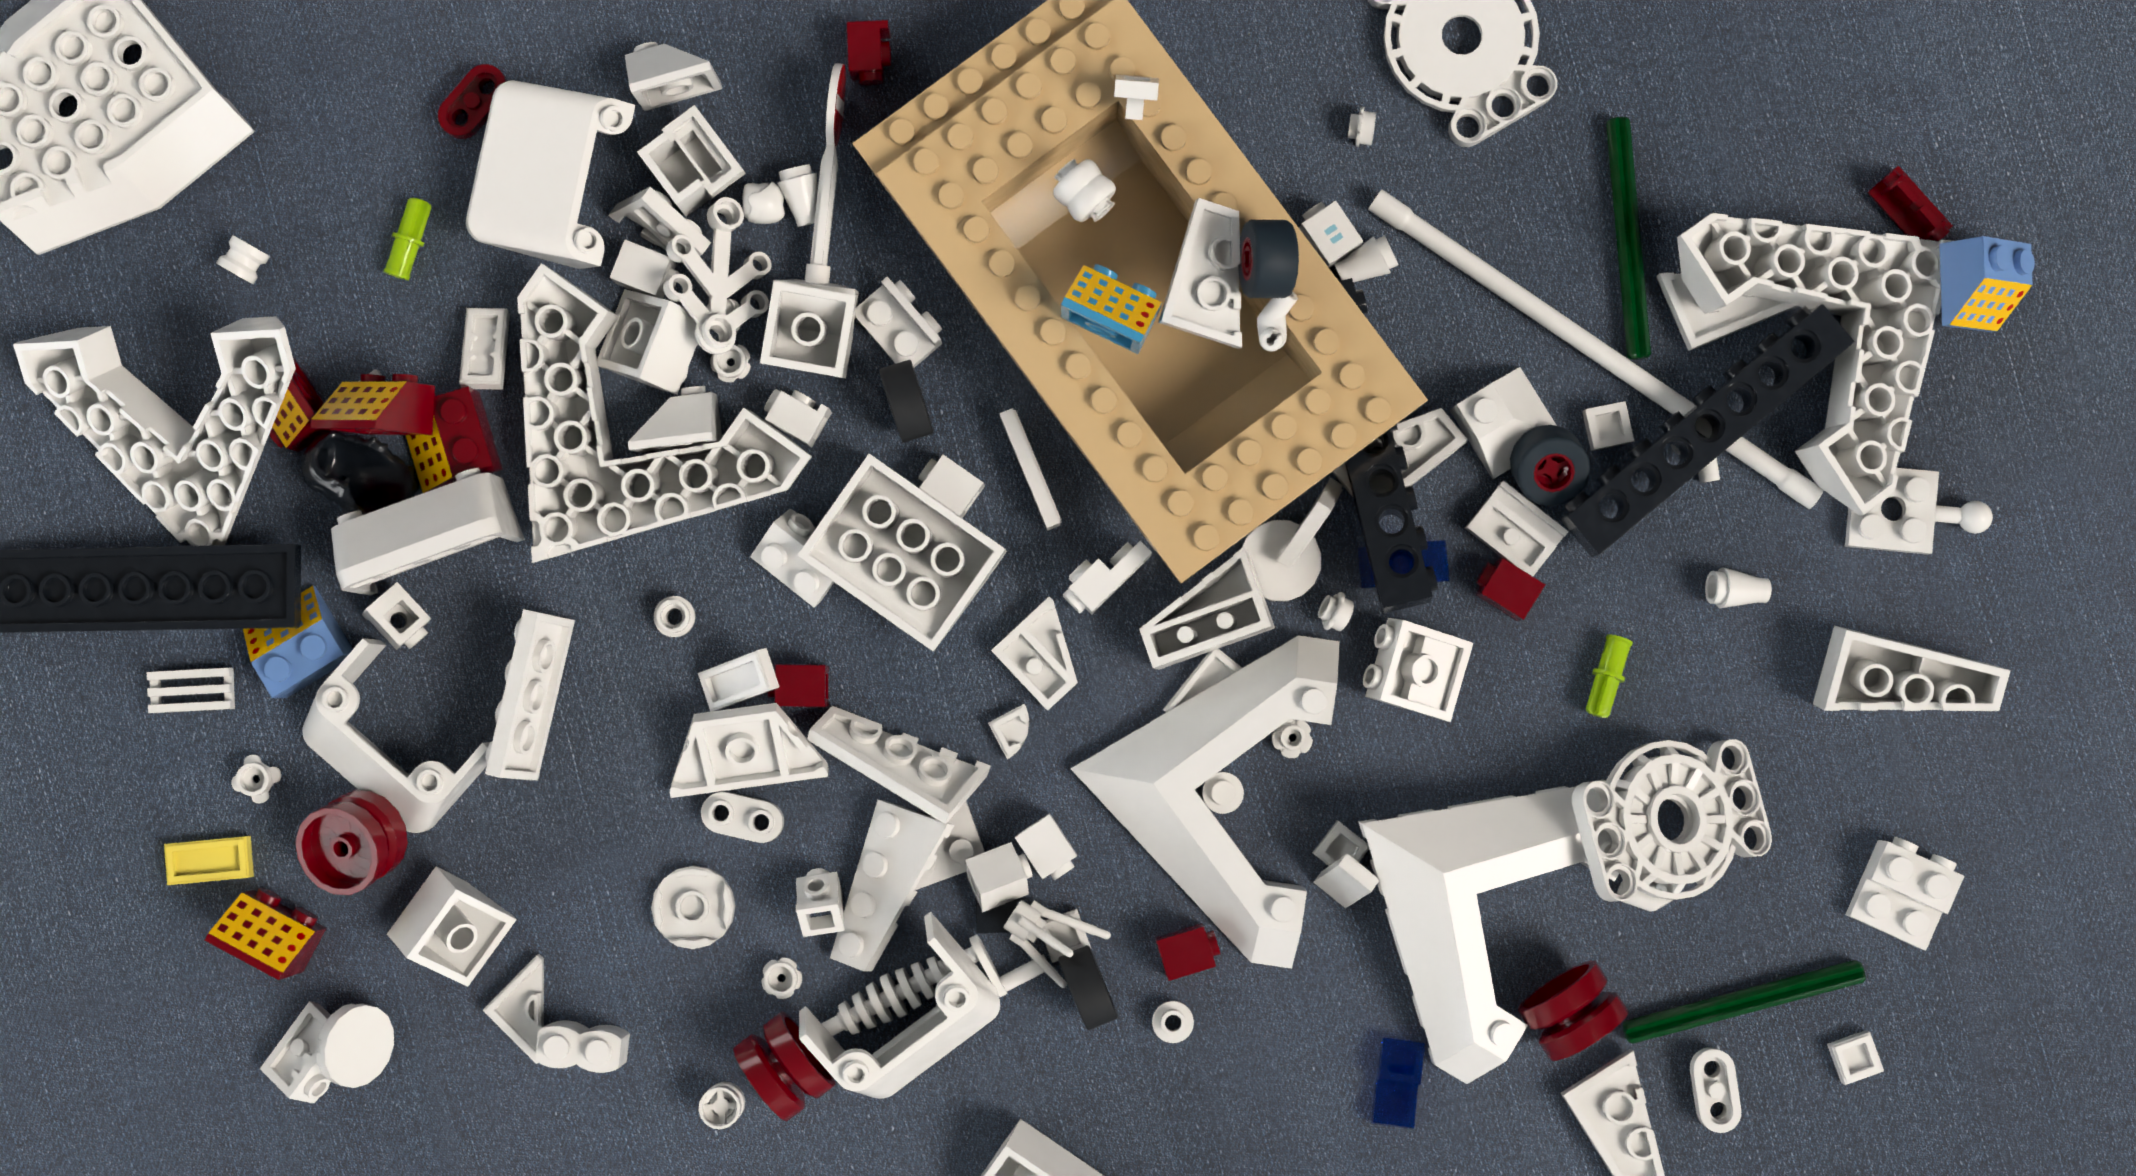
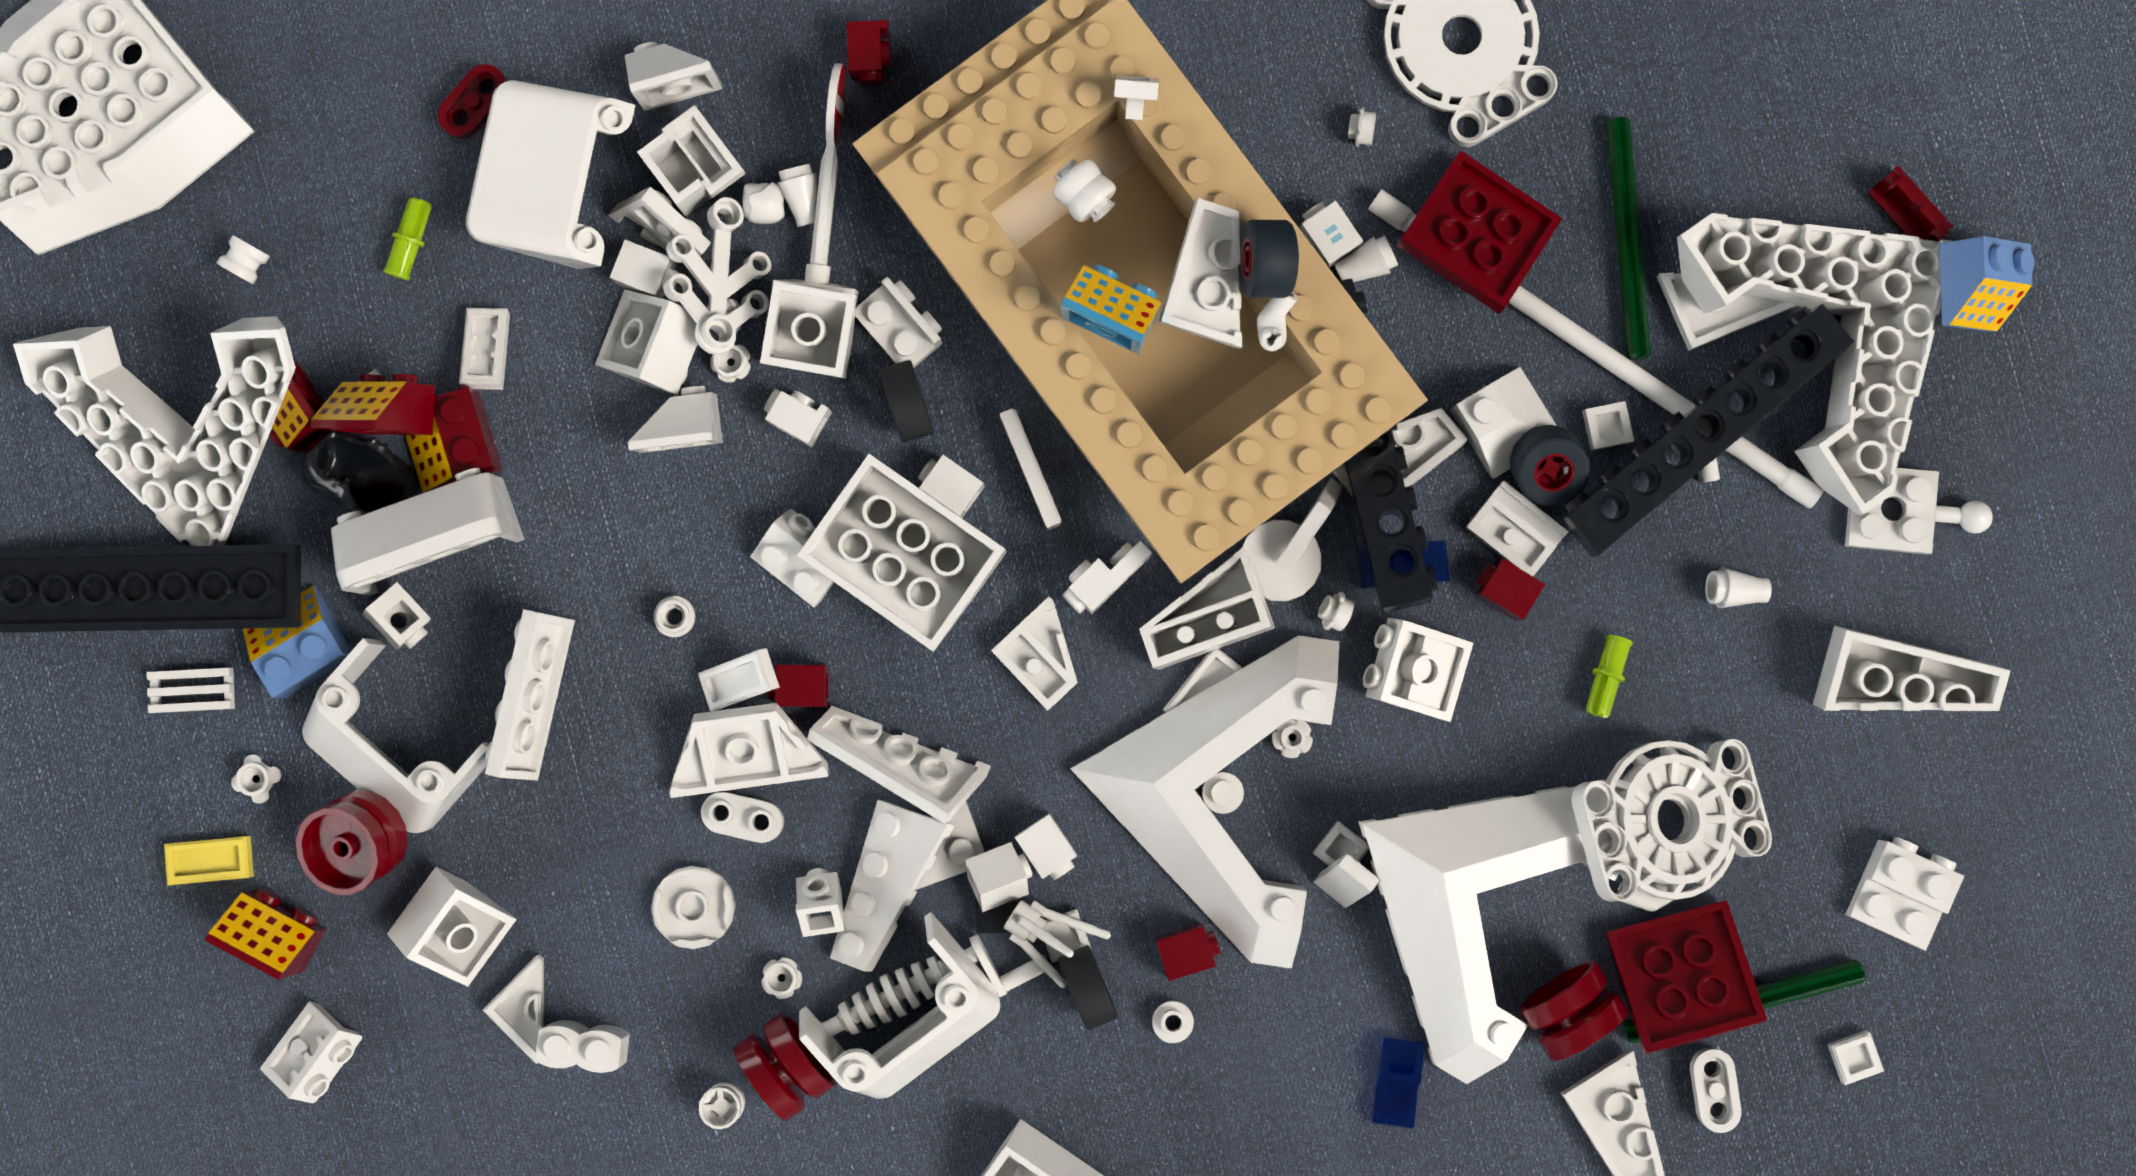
white tile [316,1003,394,1088] -> none
white wedge [517,263,812,563] -> none
white tile [988,704,1029,759] -> none
none -> dark red plate [1396,150,1563,315]
none -> dark red plate [1605,900,1768,1055]

